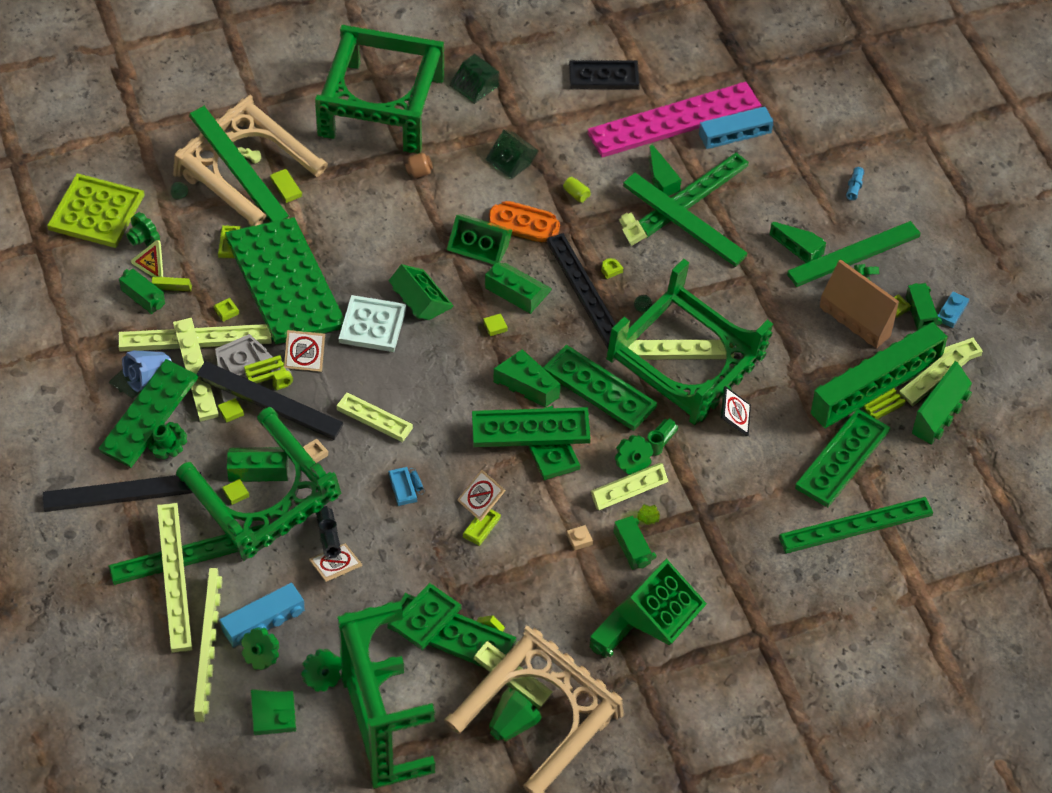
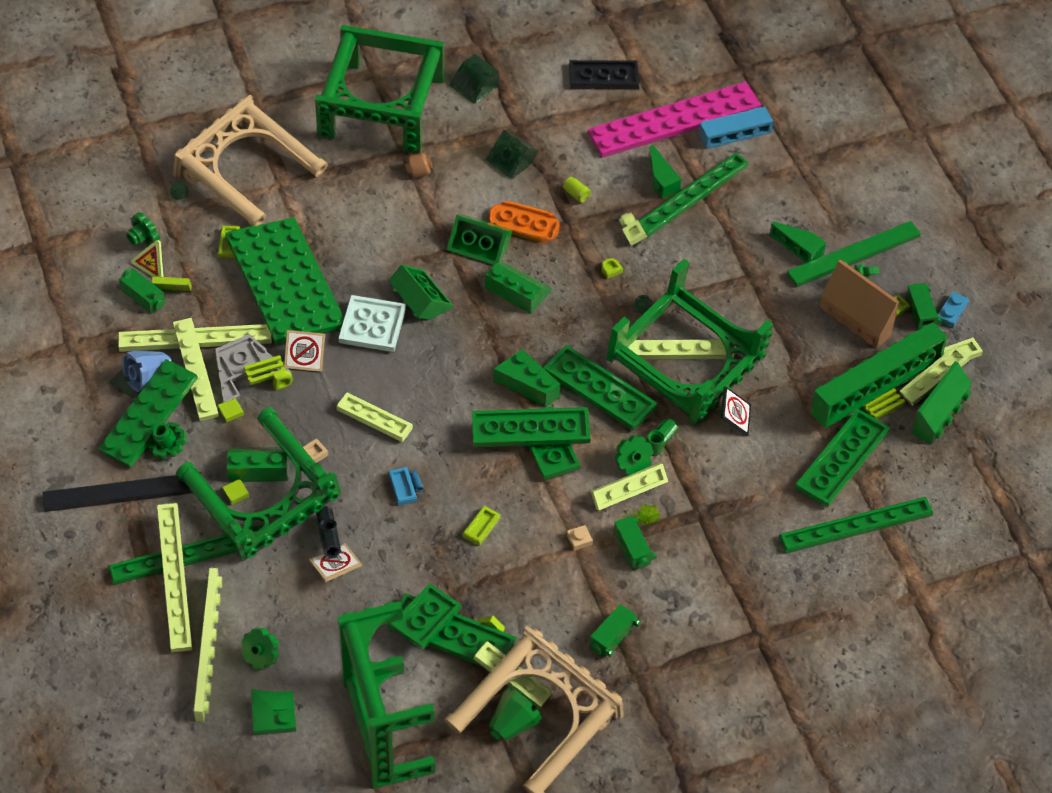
lime plate [47,173,145,248] -> none
green tile [189,106,289,222] -> none
black tile [197,361,343,440] -> none
lime tile [213,298,239,322] -> none
dark azure brick [220,582,305,648] -> none
yellowish green piece [237,147,261,164] -> none
lime tile [270,169,302,203] -> none
green plant [301,649,341,692] -> none
piece [457,470,506,521] -> none
lime tile [483,314,508,336] -> none
black tile [546,233,616,349] -> none
green slope [616,559,707,646] -> none
green tile [623,172,748,267] -> none
dark azure pin [846,167,864,201] -> none

